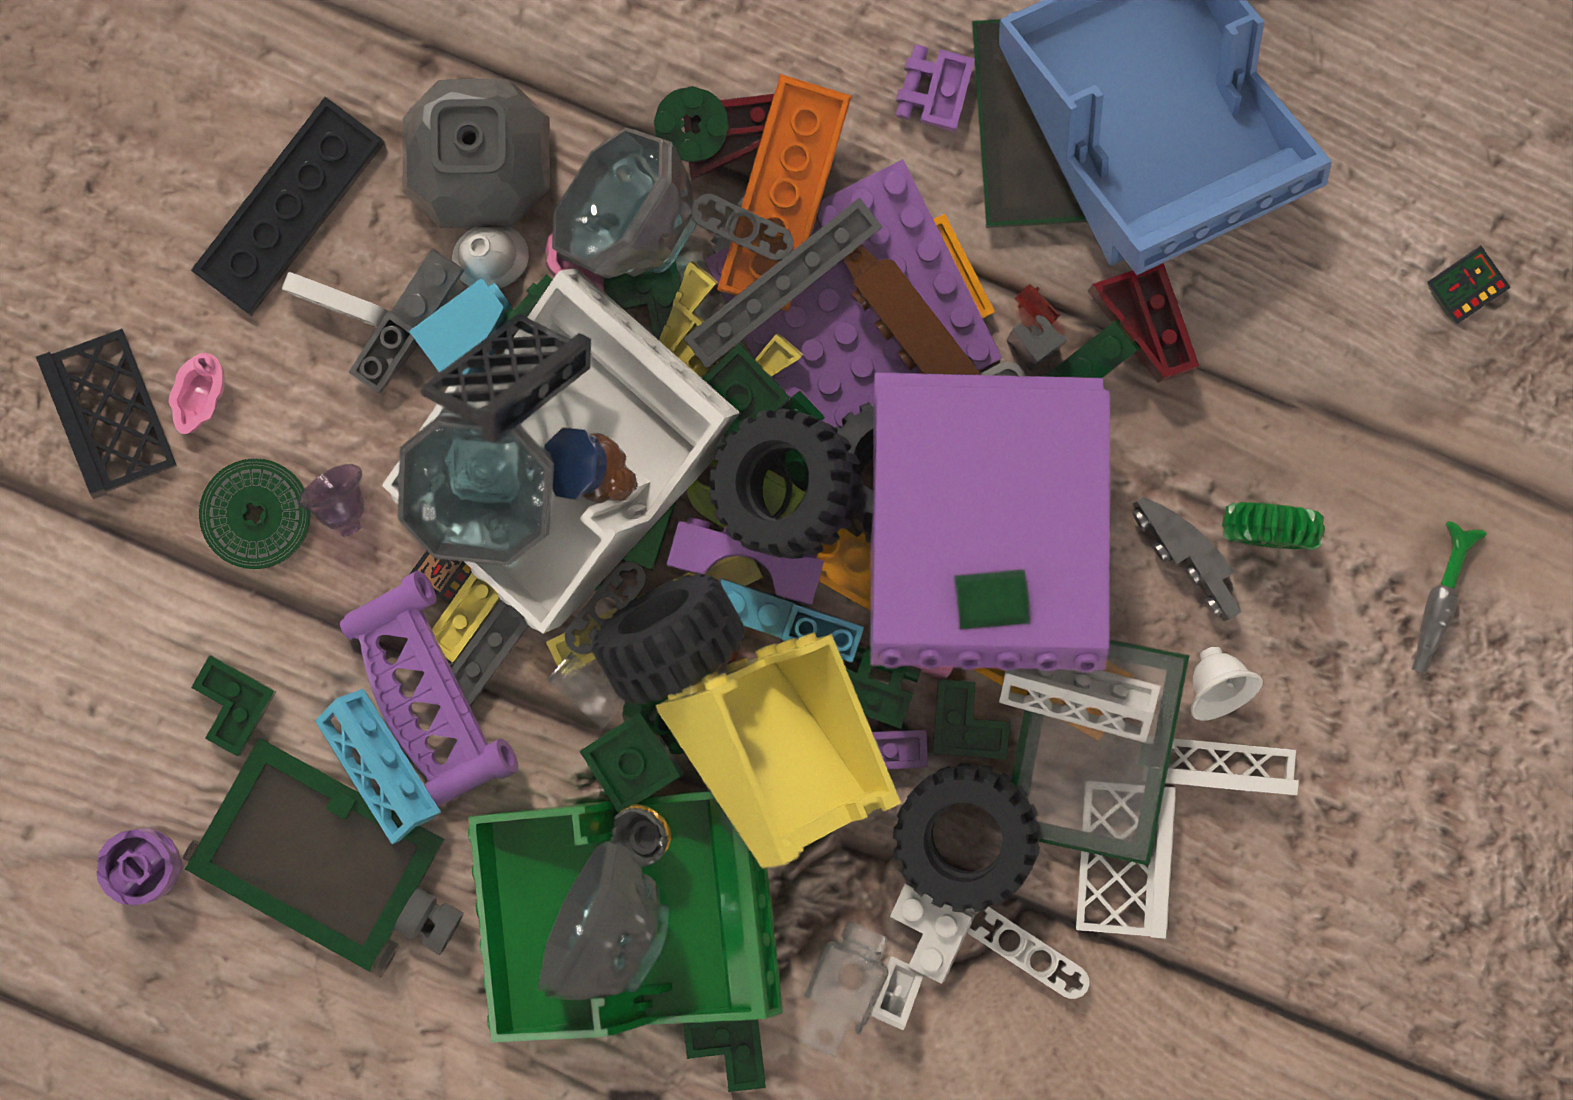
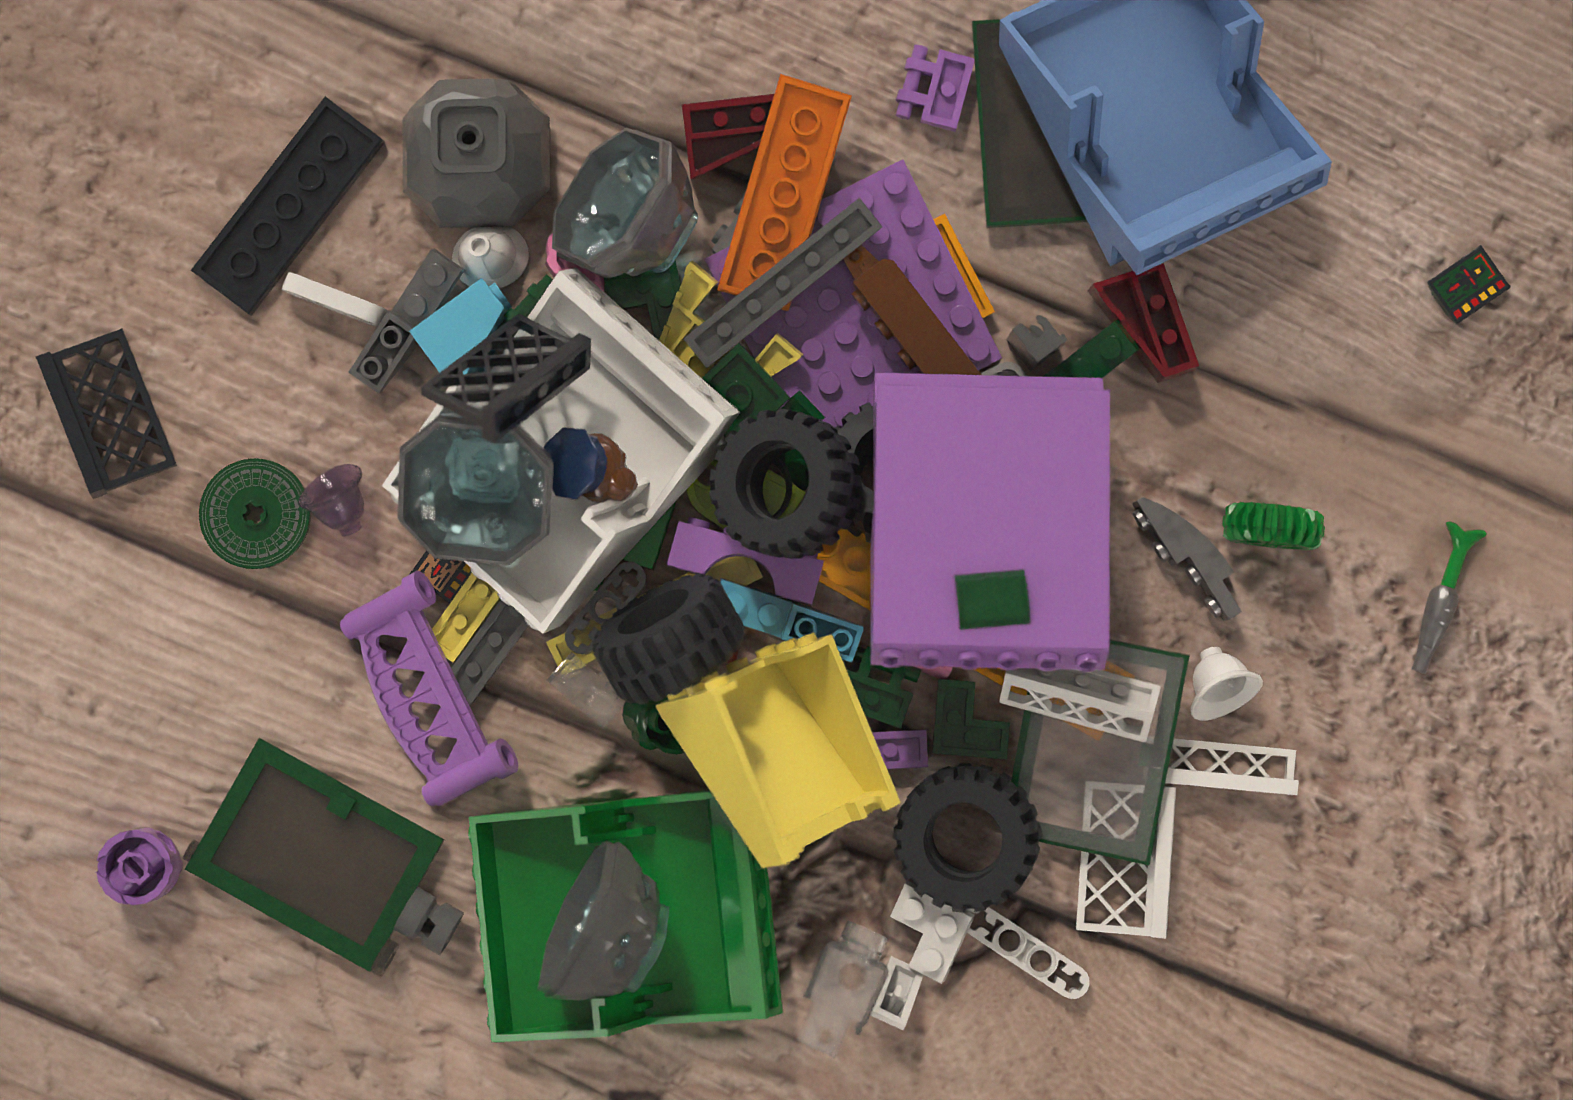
bright pink arm [168,353,225,434] -> none
dark green plate [191,655,277,757] -> none
medium azure fence [315,689,441,844] -> none
dark green plate [579,710,684,813] -> none
dark grey hair [611,805,671,867] -> none
dark green plate [654,86,729,162] -> none
dark green plate [683,1019,766,1092] -> none
dark grey beam [691,194,794,261] -> none
clear red pin [1014,284,1061,329] -> none

